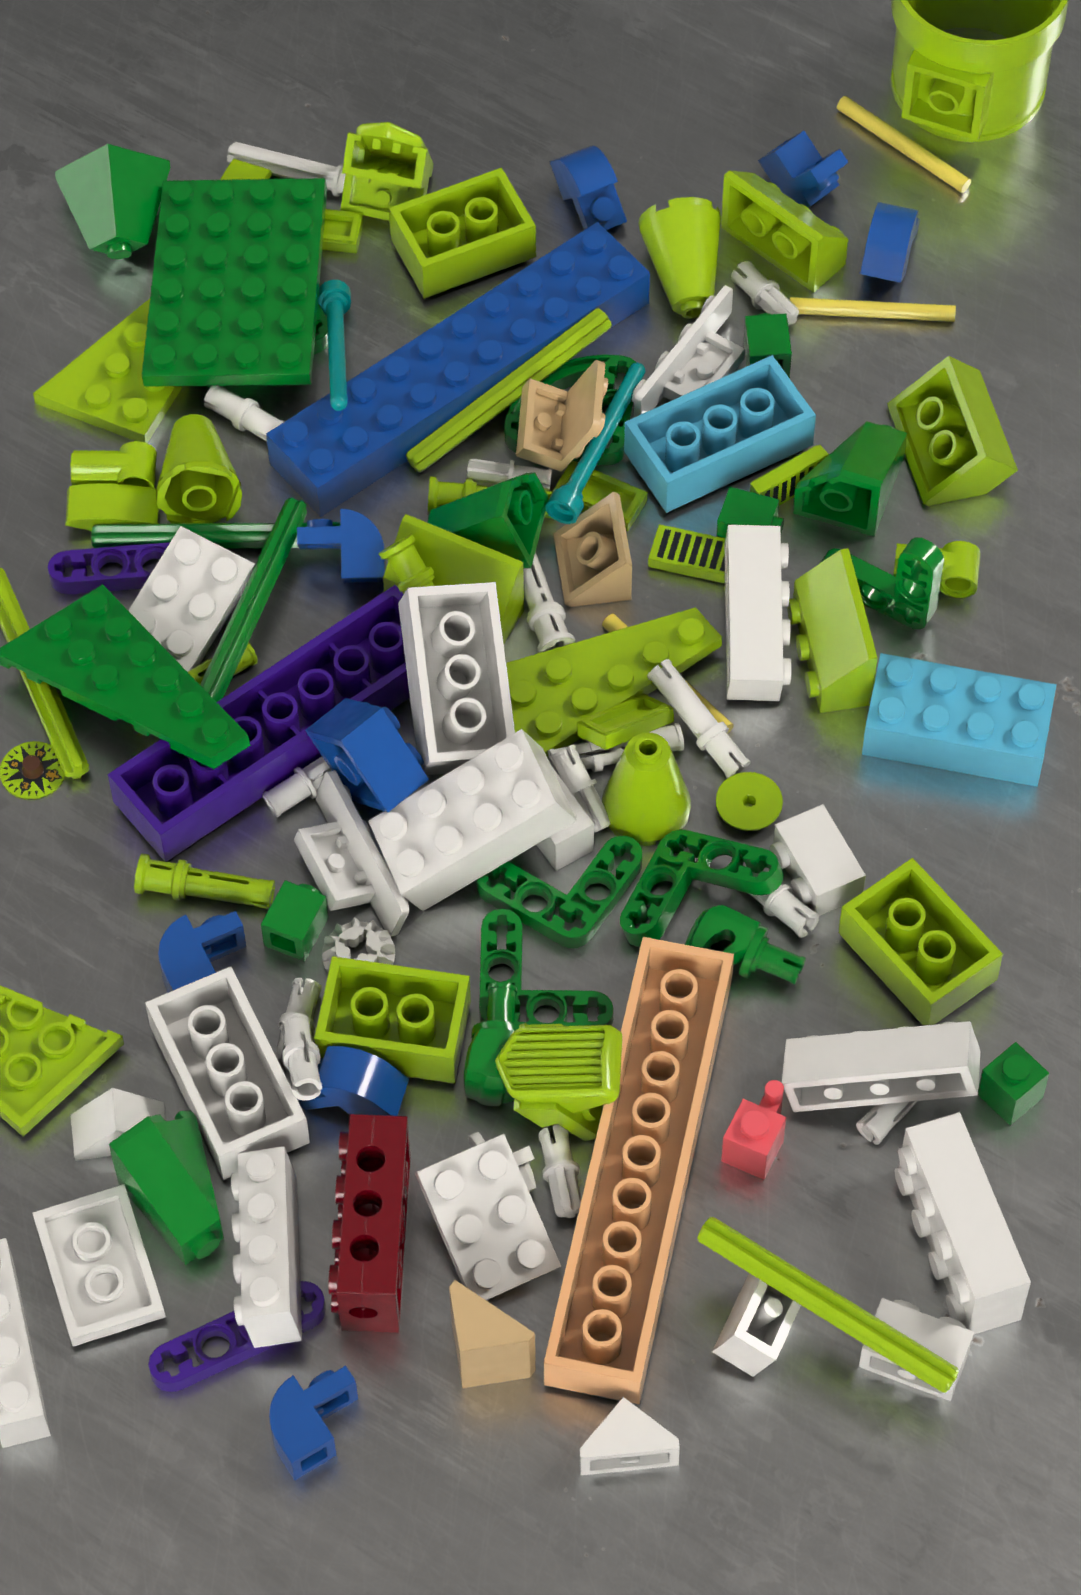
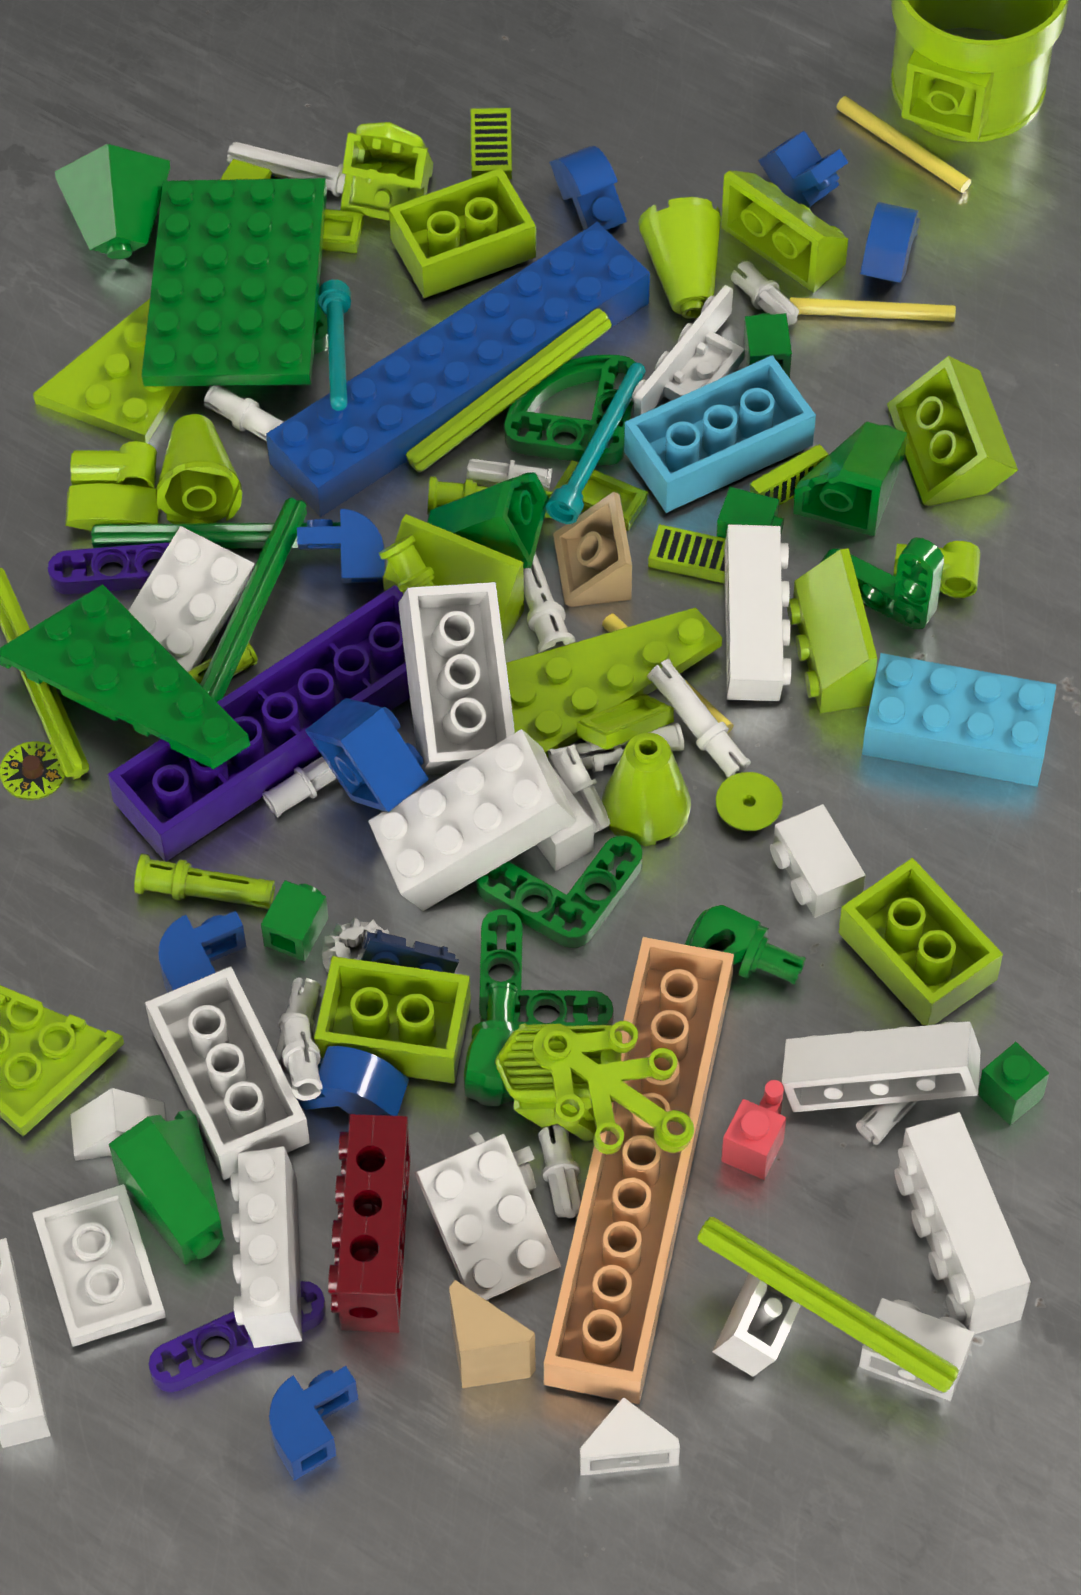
white bracket [294,770,409,937] -> none
tan bracket [516,360,608,472] -> none
green beam [619,829,784,947] -> none
white axle [750,870,819,938] -> none
none -> dark blue hinge [361,929,459,973]
none -> tile [471,108,512,179]
none -> lime plant [532,1021,694,1154]

